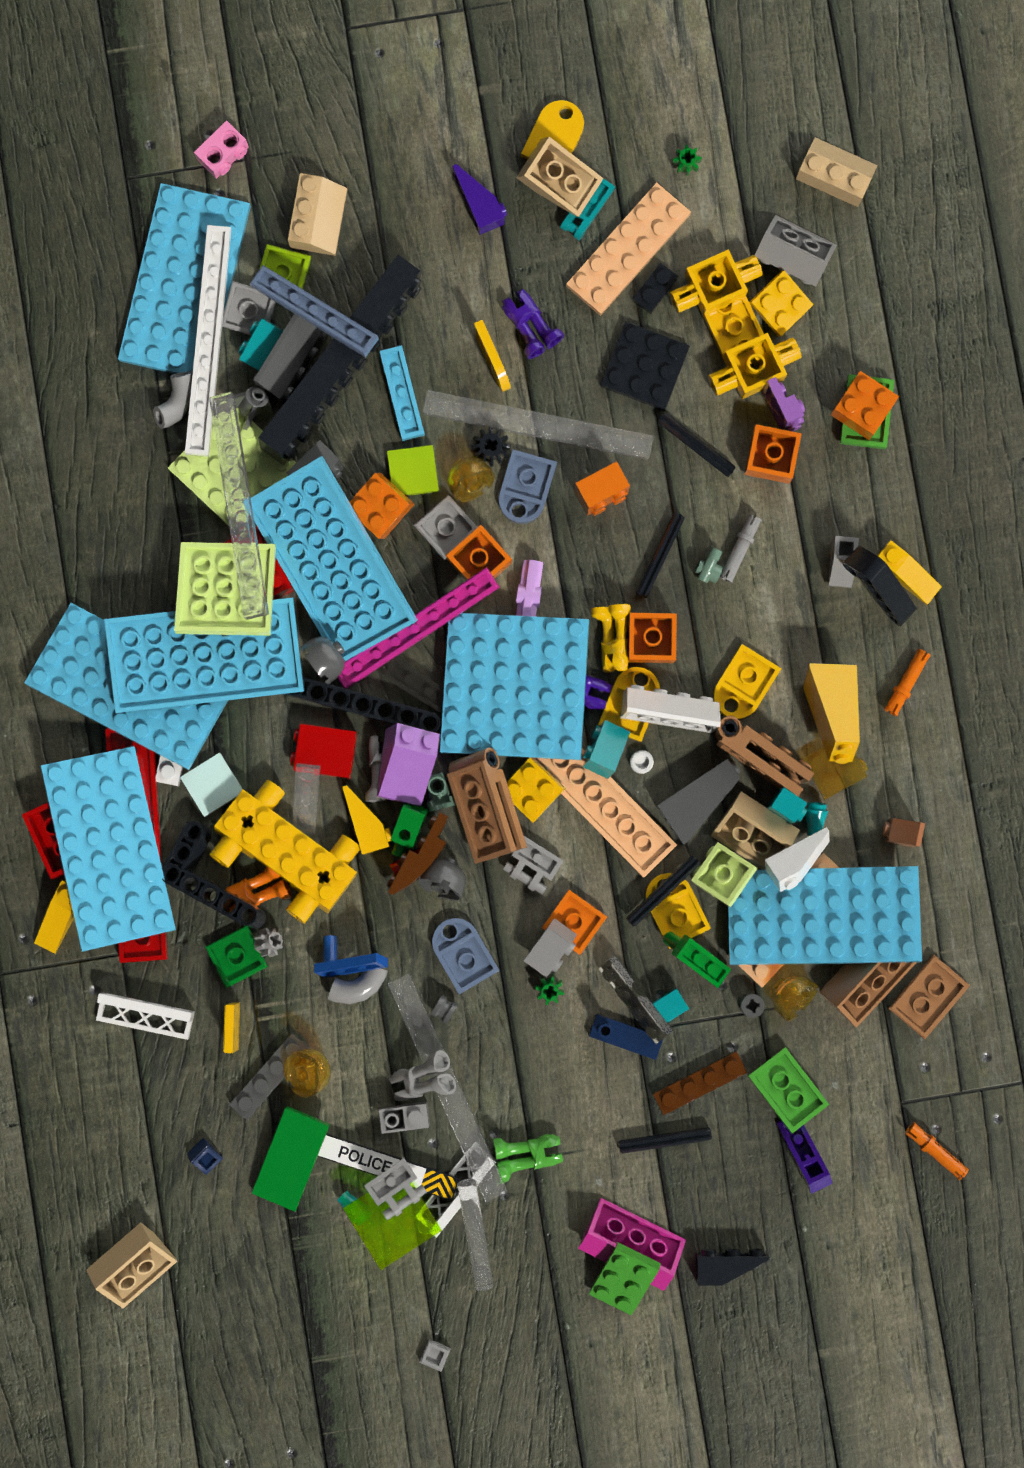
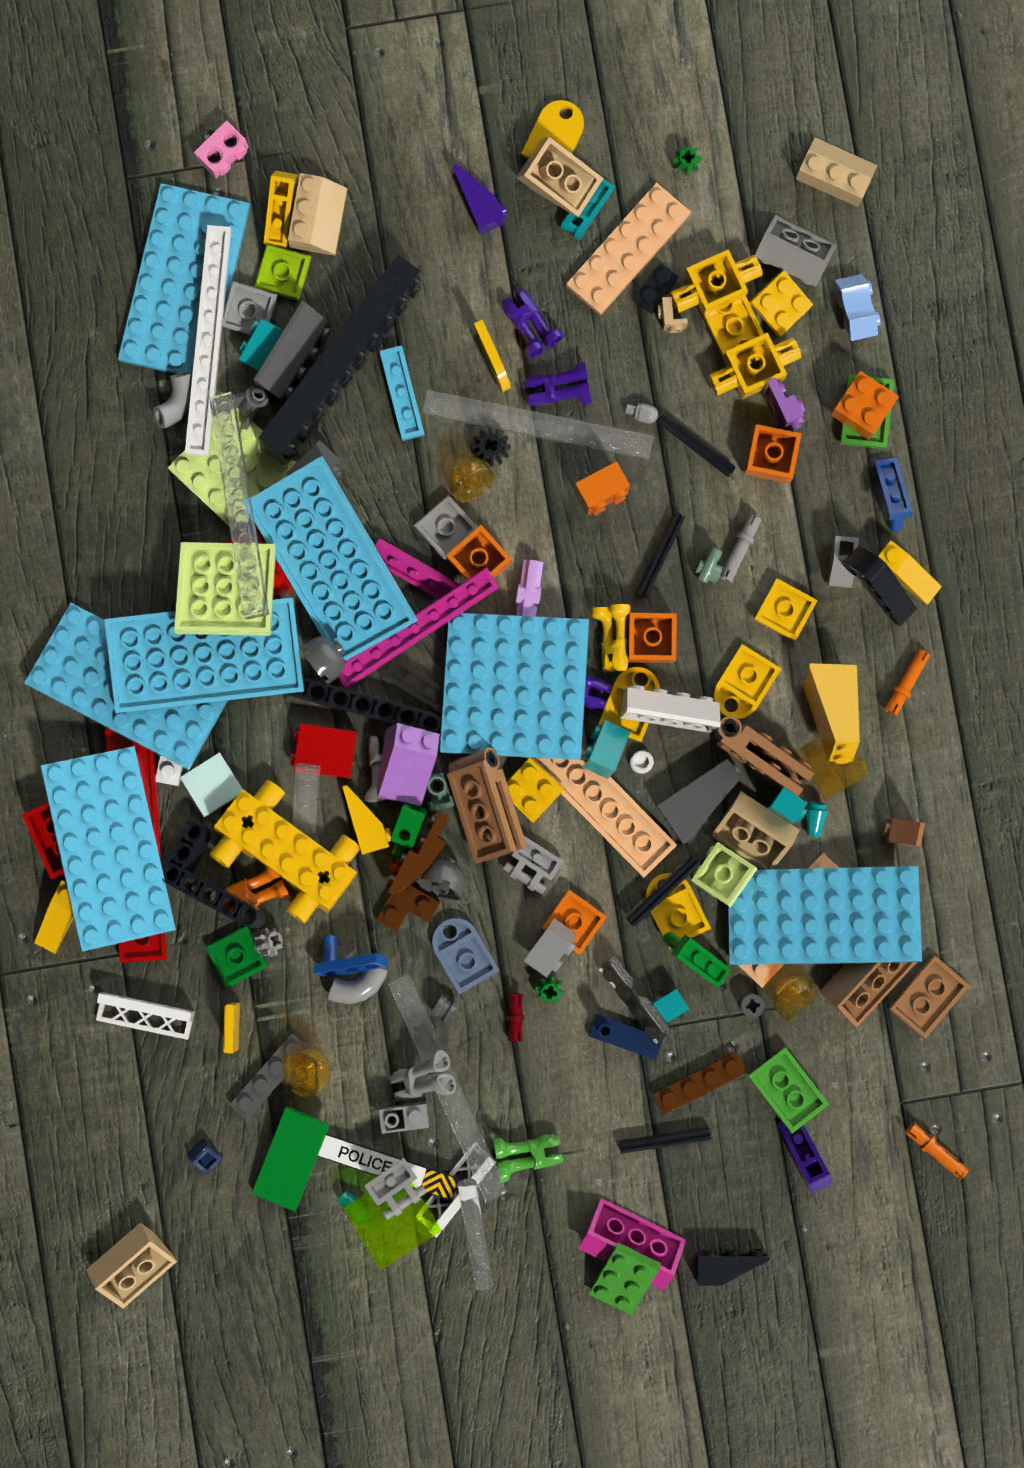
sand blue tile [249,265,379,358] -> none
orange brick [350,473,415,539] -> none
lime tile [387,445,439,496] -> none
light grey tile [419,1339,451,1372] -> none
sand blue tile [499,449,557,524] -> none
black plate [600,321,690,411] -> none
white slope [765,827,830,892] -> none
none -> yellow slope [264,171,299,248]
none -> dark pink plate [375,539,461,599]
none -> reddish brown plate [376,885,441,932]
none -> dark red pin [506,993,525,1042]
none -> dark purple piece [523,362,592,406]
none -> light grey cylinder [626,403,658,424]
none -> tan bracket [657,297,688,333]
none -> yellow plate [754,578,818,642]
none -> light blue brick [835,274,881,341]
none -> blue piece [874,457,913,532]

